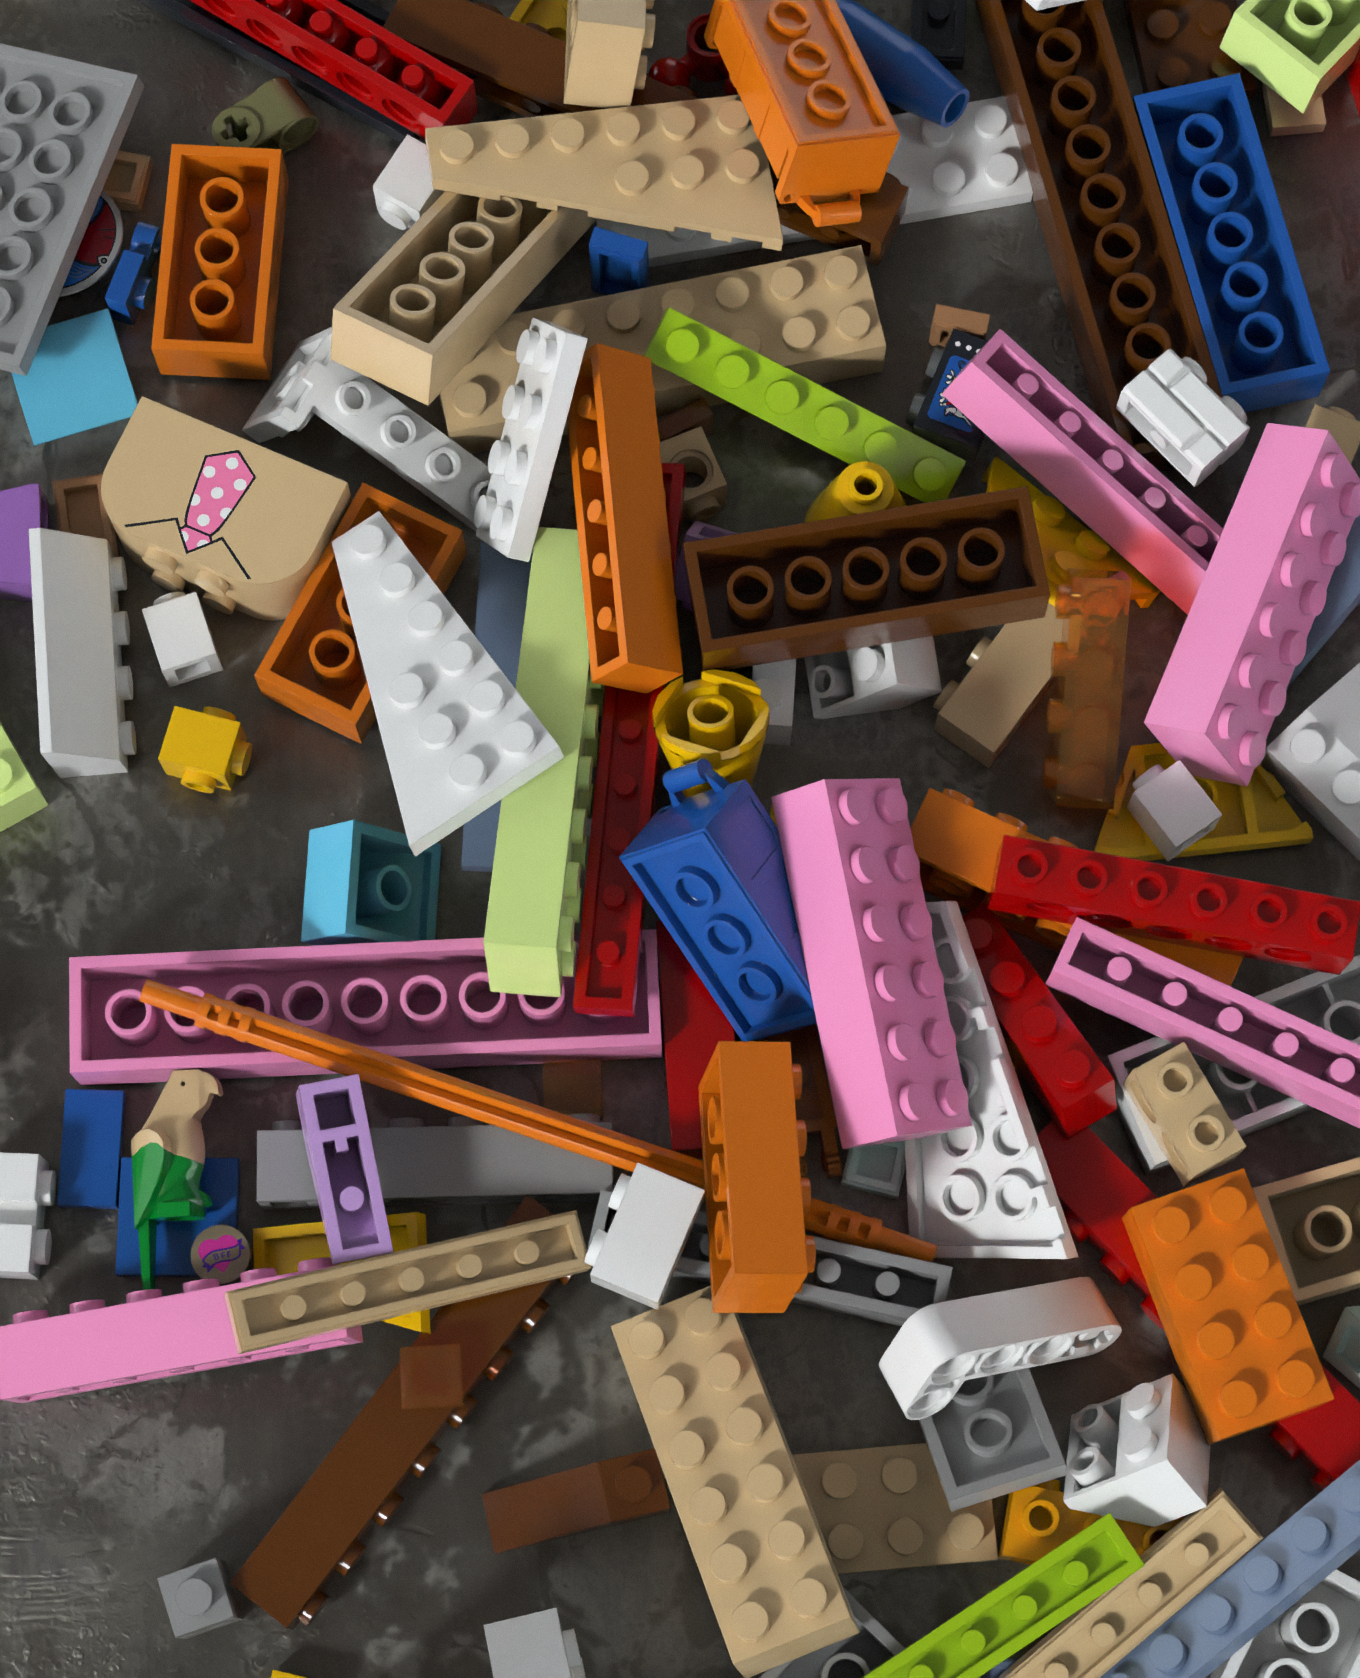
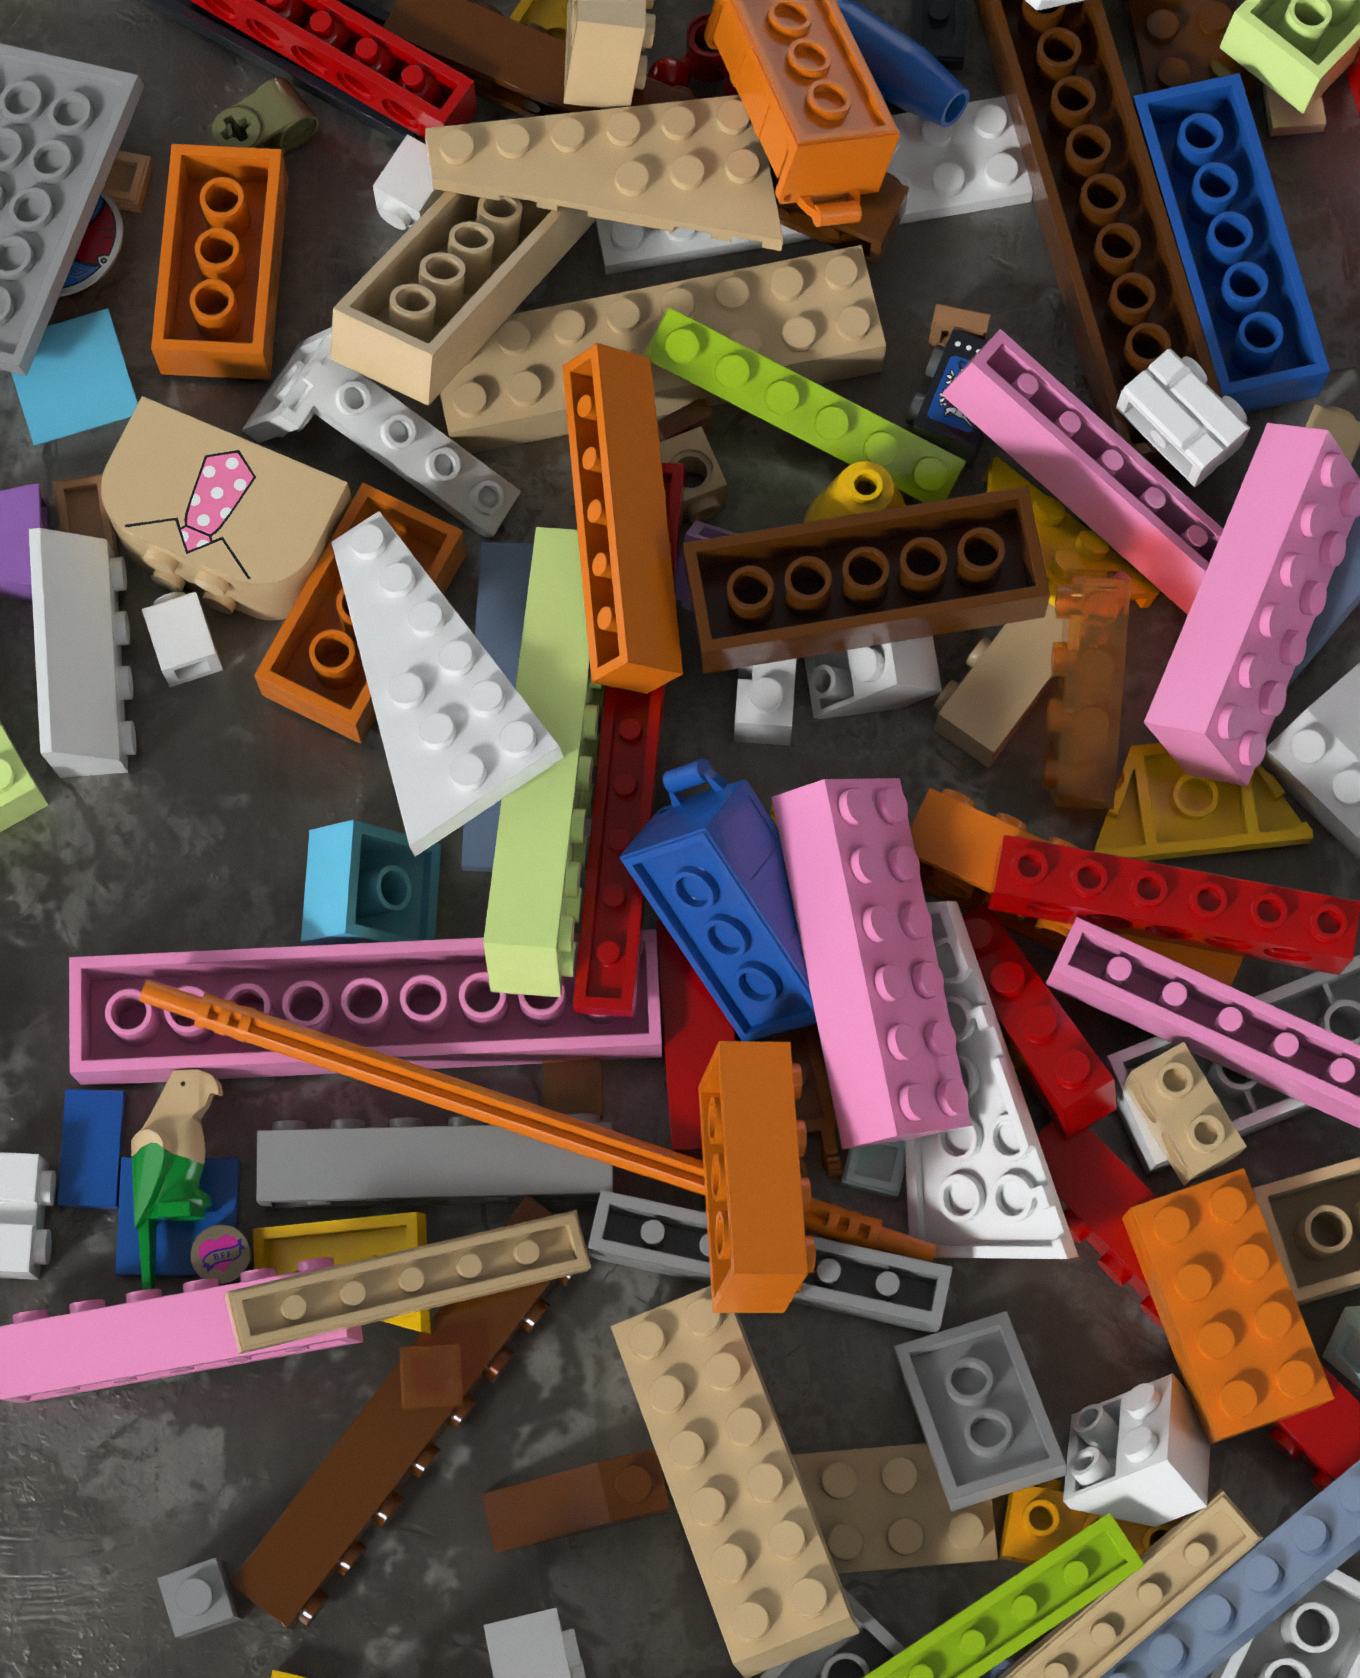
blue plate [105,221,162,326] -> none
yellow brick [158,706,252,793] -> none
lavender slope [296,1074,393,1265] -> none
white plate [474,317,588,562] -> none
white brick [584,1162,705,1310] -> none
blue tile [589,227,649,295] -> none
yellow cone [652,669,770,798] -> none
white beam [878,1277,1122,1420] -> none
white brick [1126,760,1222,861] -> none

